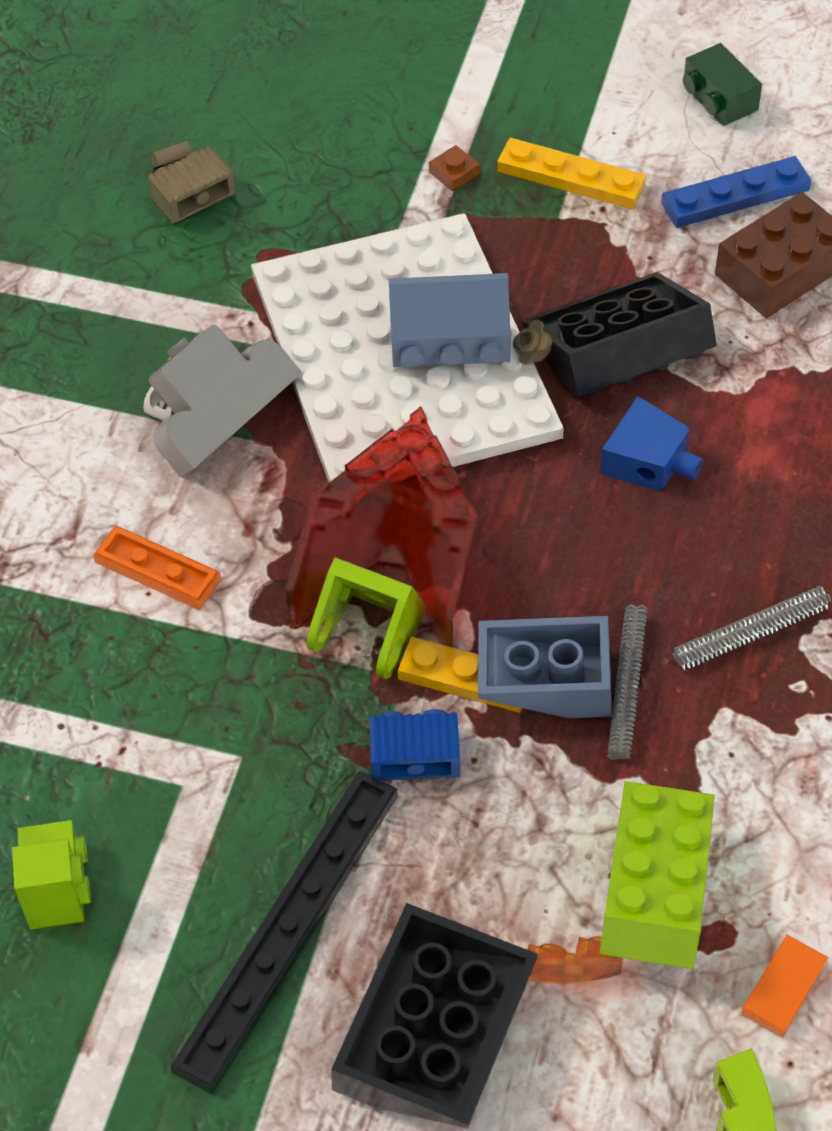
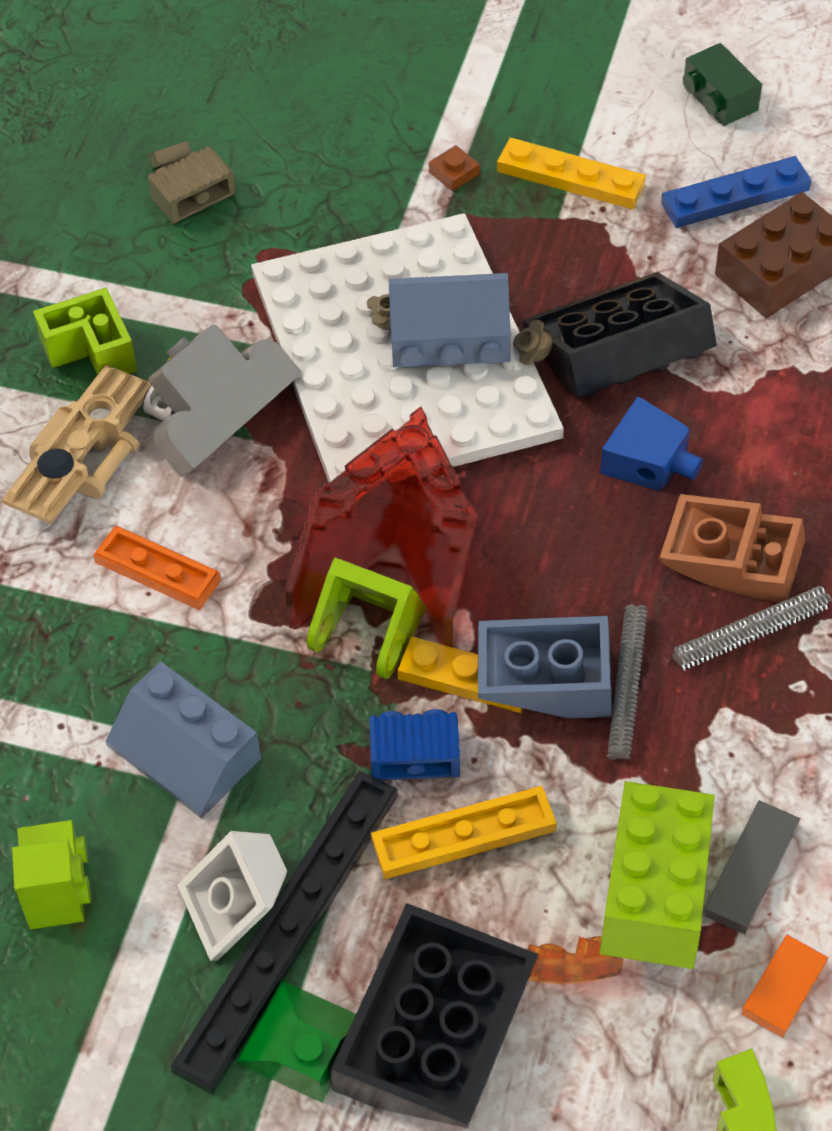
none -> tan piece [2,365,152,524]
none -> lime brick [33,287,138,375]
none -> sand blue slope [106,661,261,819]
none -> white slope [177,831,287,961]
none -> green slope [237,980,356,1103]
none -> dark tan plate [367,294,391,330]
none -> yellow plate [371,785,557,880]
none -> nougat slope [659,494,805,603]
none -> dark grey tile [703,800,800,934]

